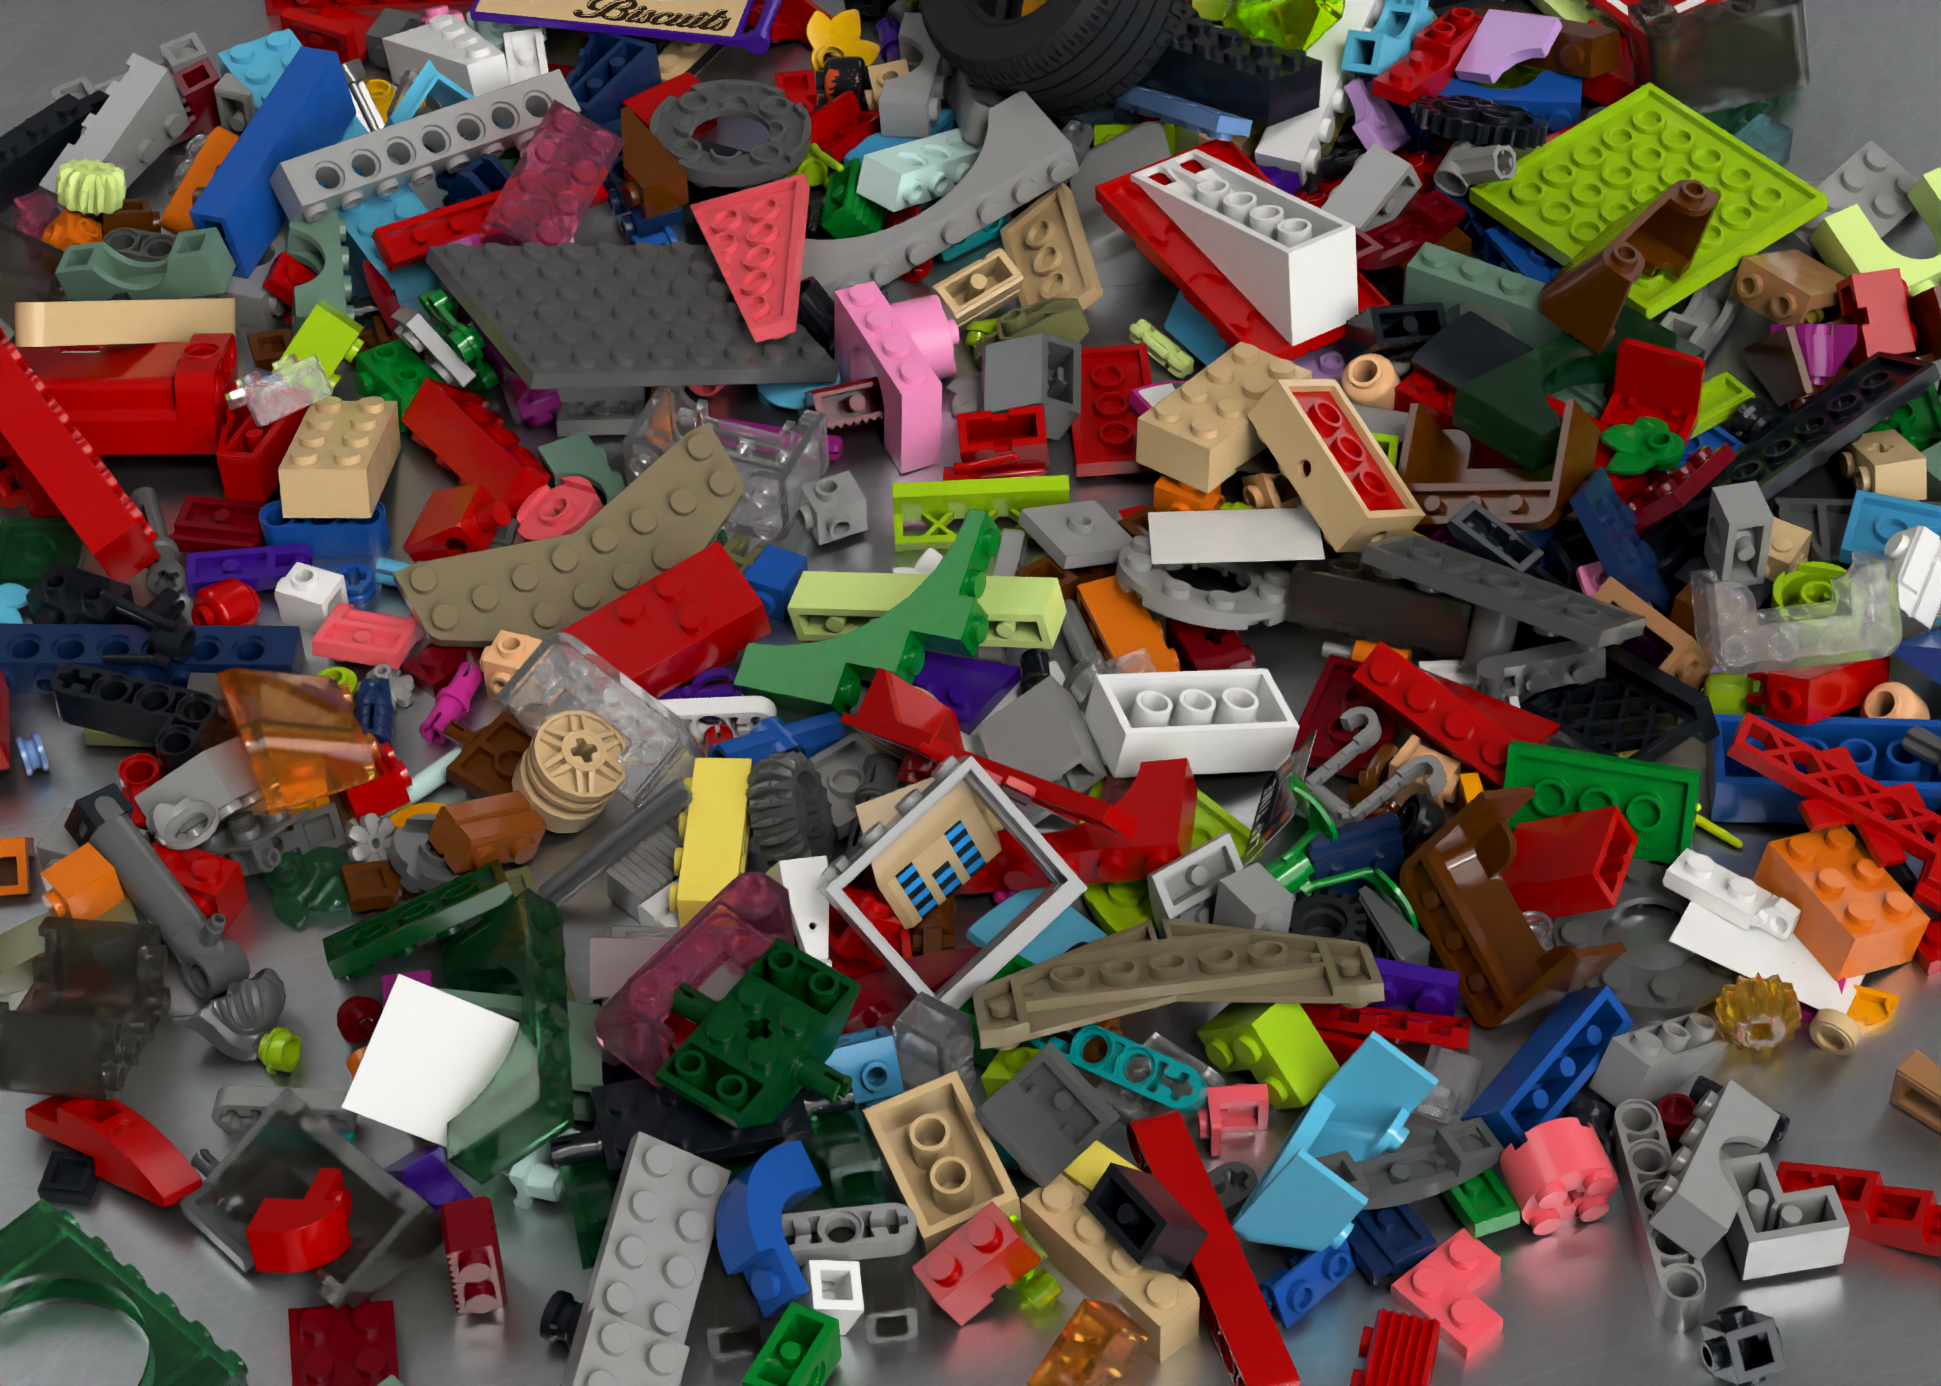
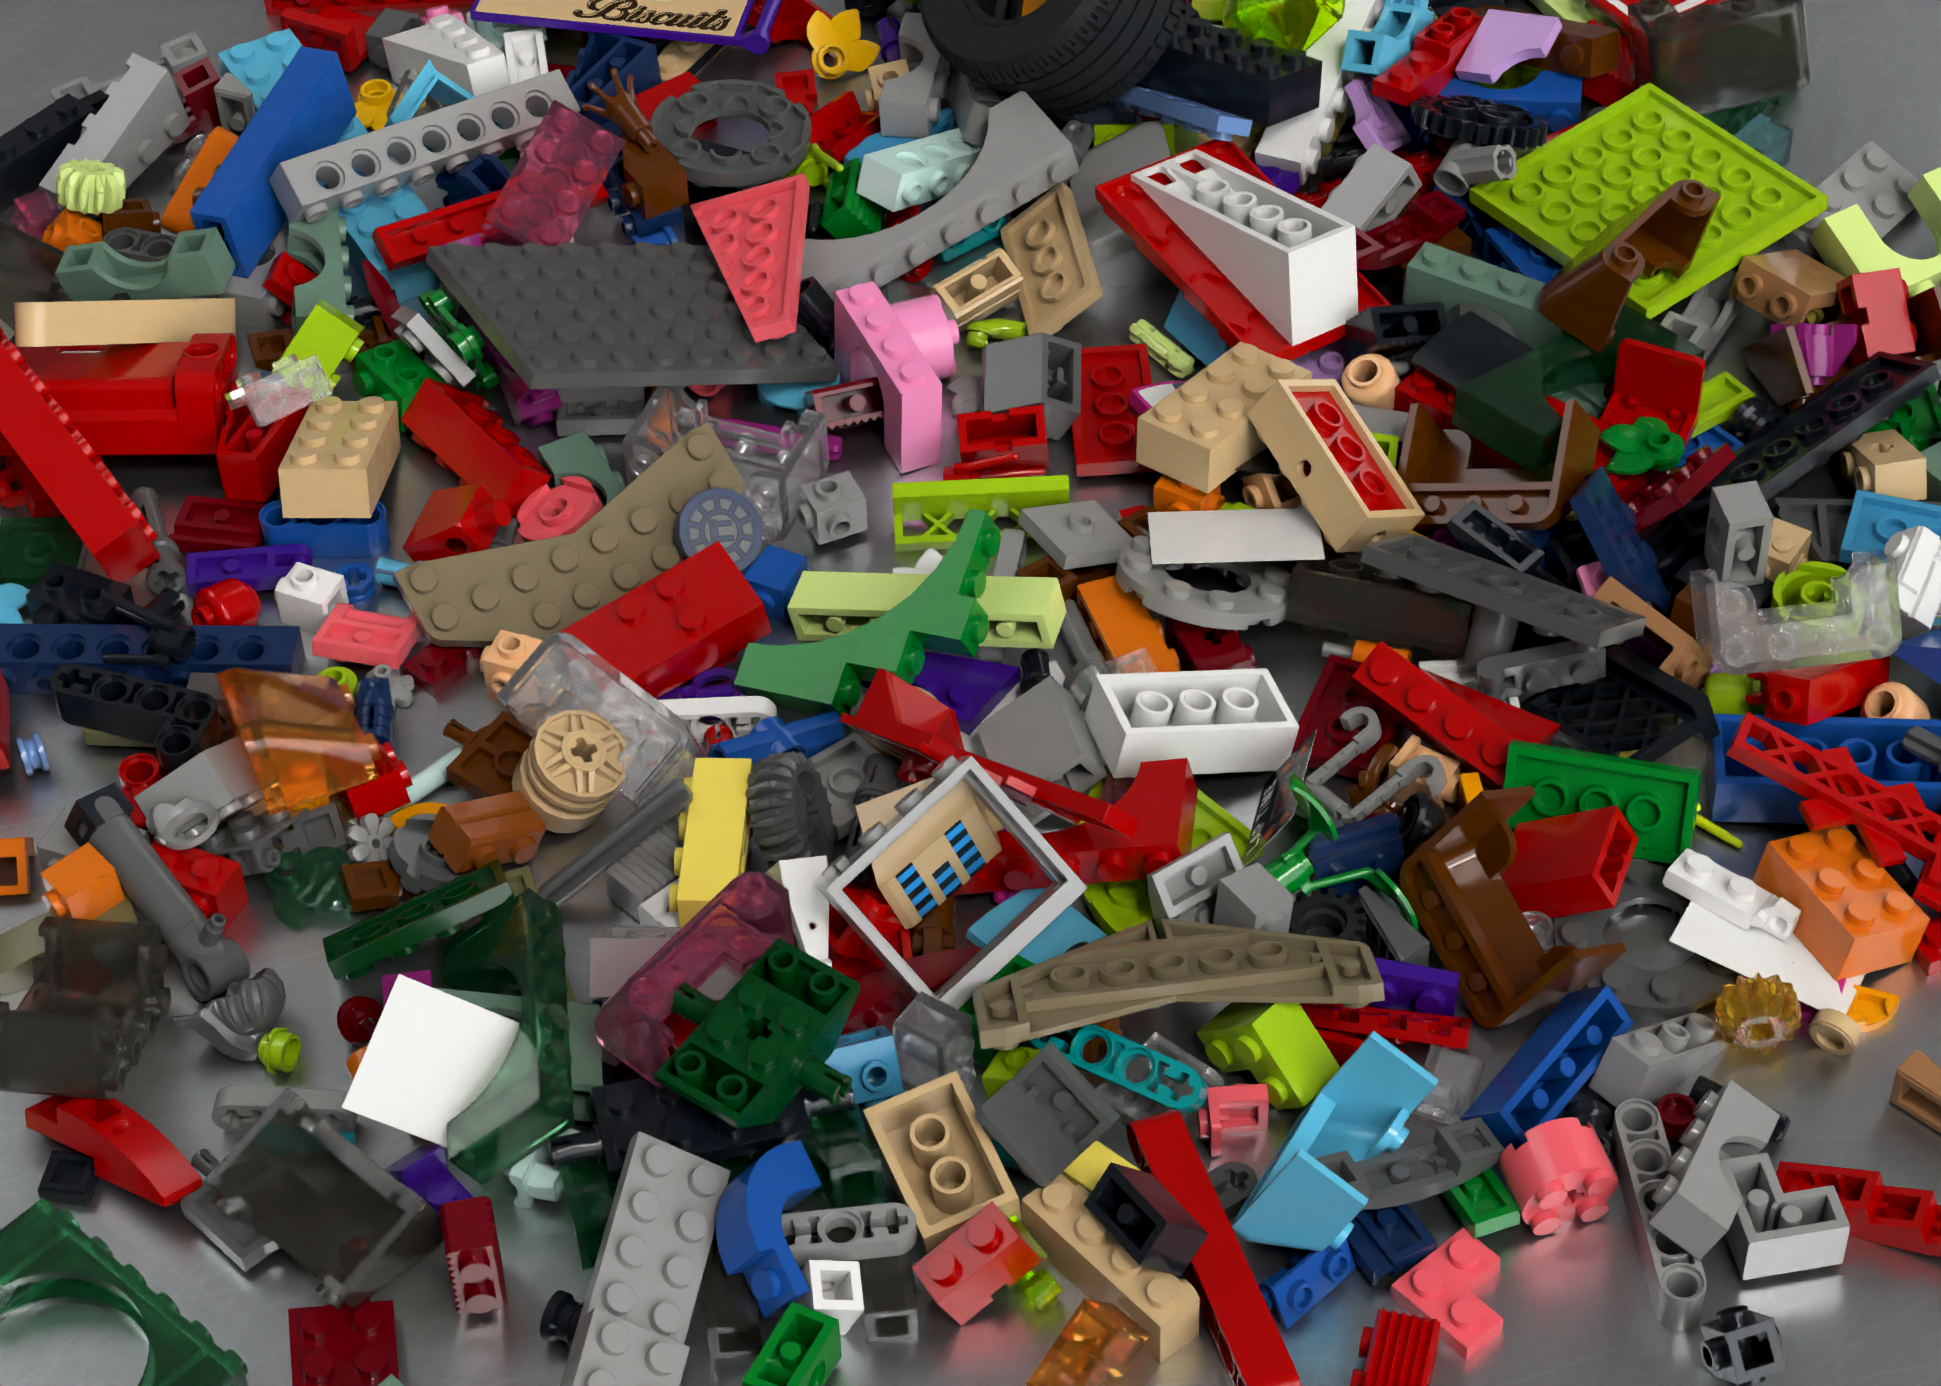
red brick [246,1168,352,1273] -> none
piece [341,59,385,133] -> none
dark pink pin [419,662,485,745] -> none
black head [816,56,872,107] -> none
olive hinge [972,297,1090,372] -> none
none -> reddish brown piece [582,68,660,153]
none -> tile [674,487,763,571]

